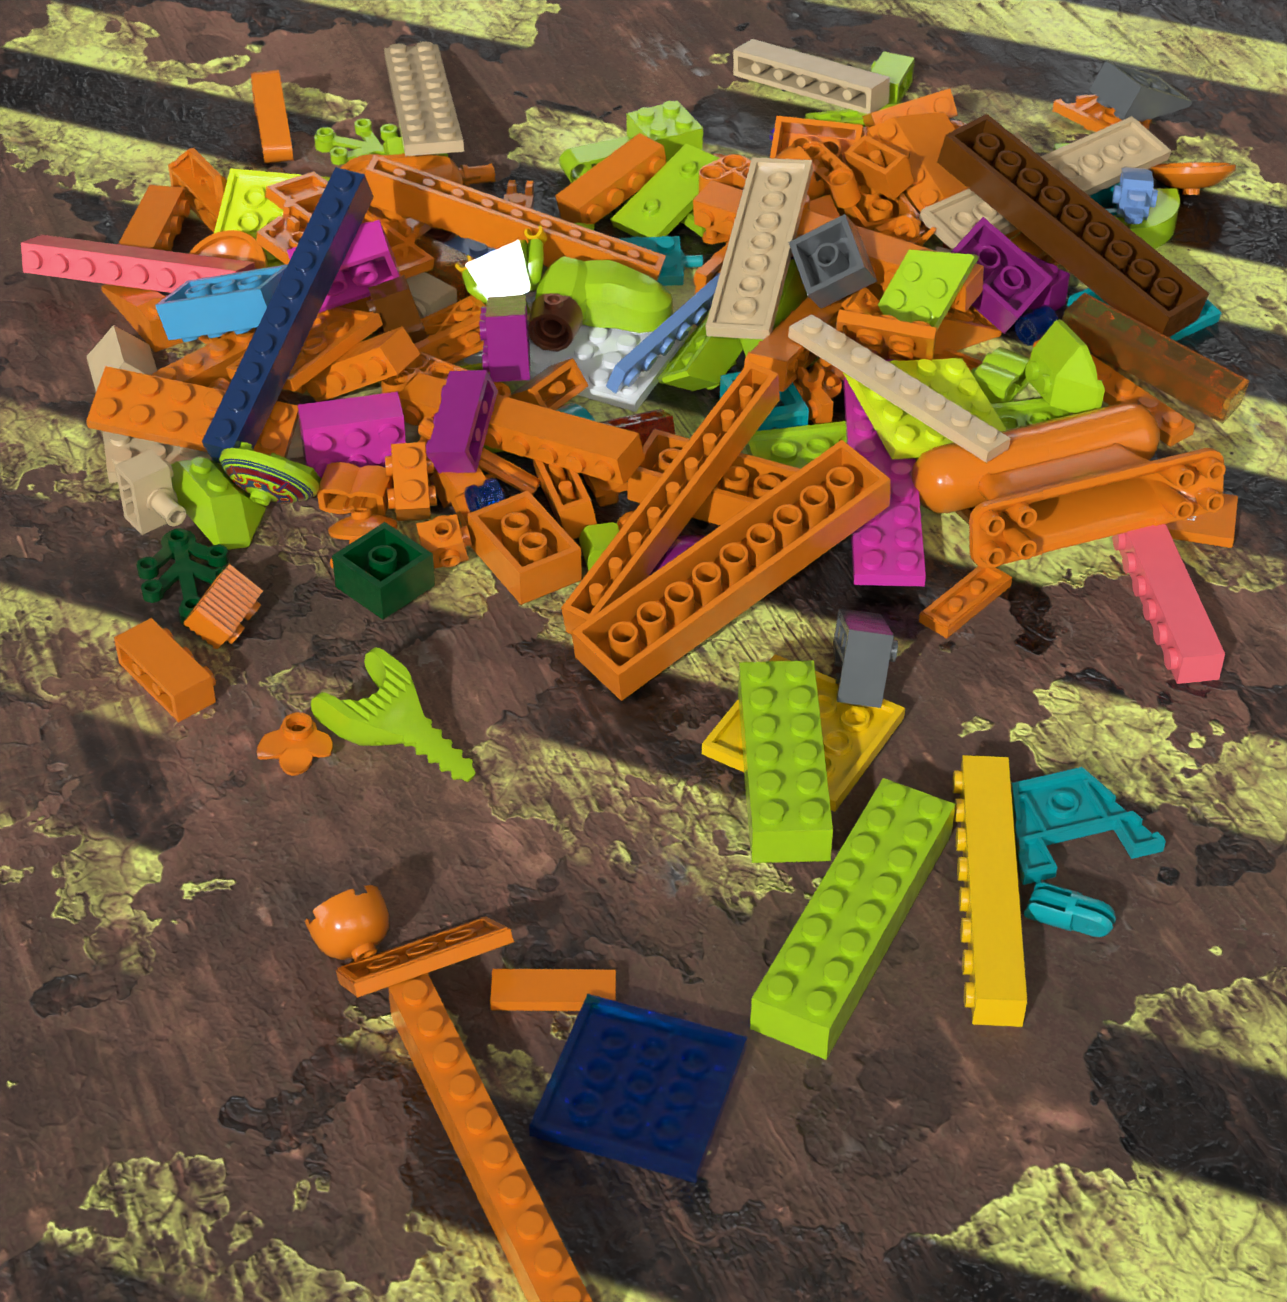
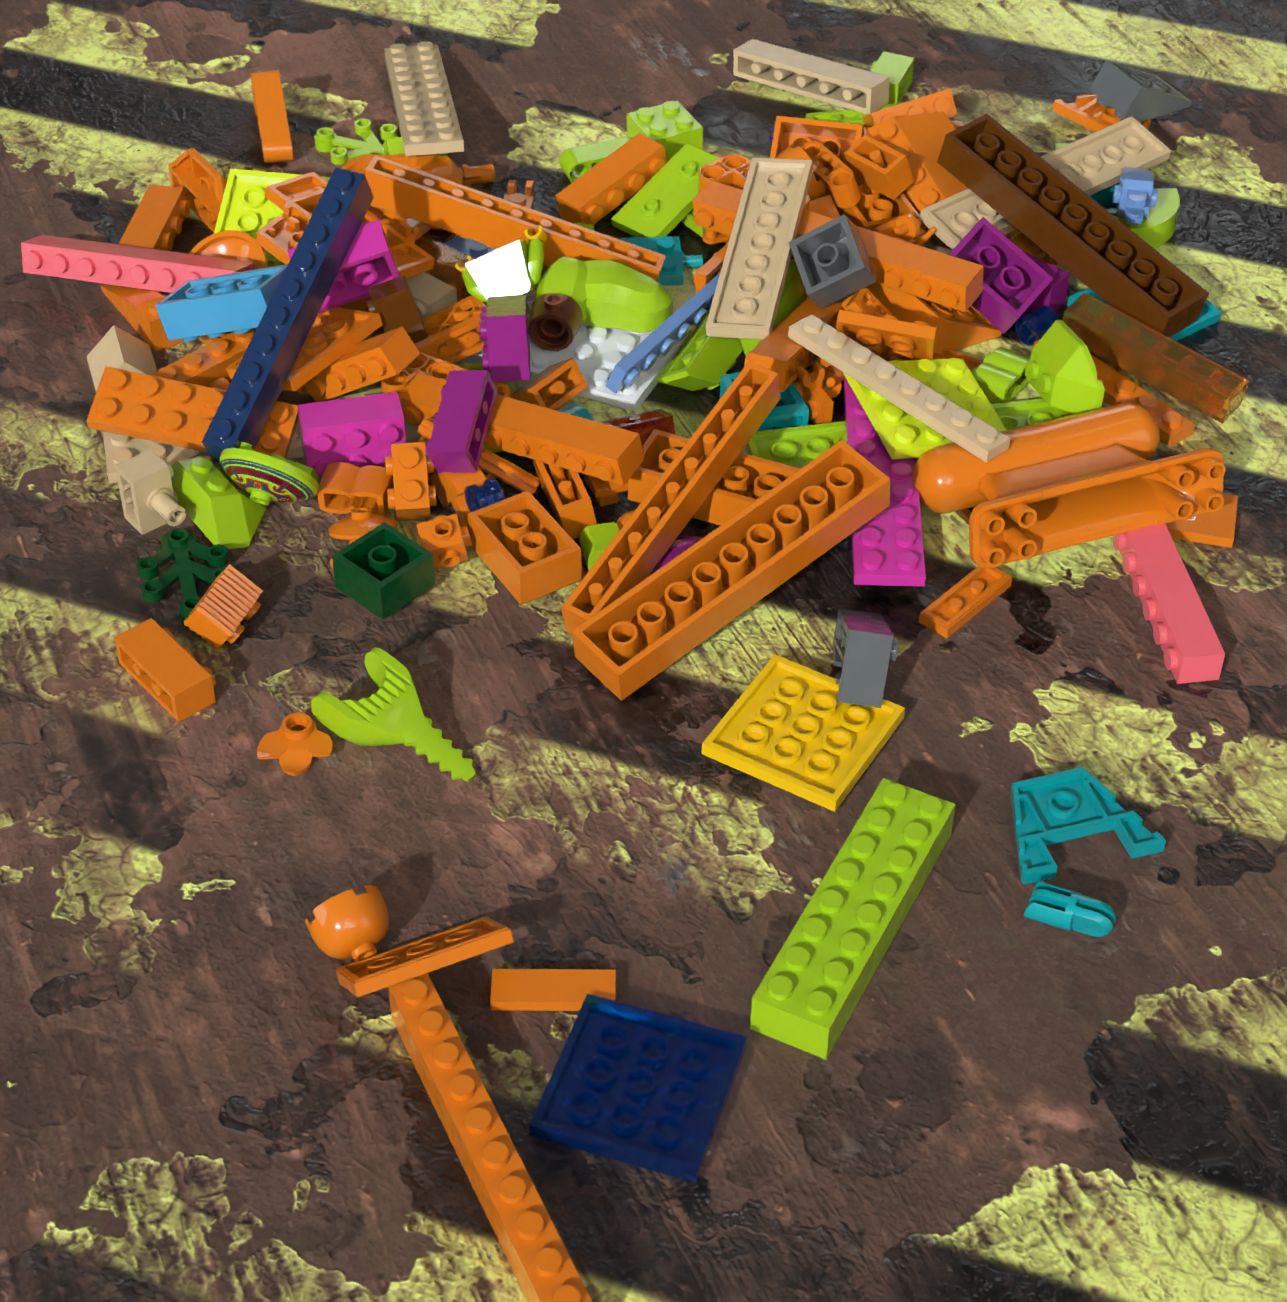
lime brick [738,660,833,863] -> none
lime wing [878,250,979,330] -> none
yellow brick [953,755,1027,1027] -> none
orange dish [1148,162,1236,195] -> none

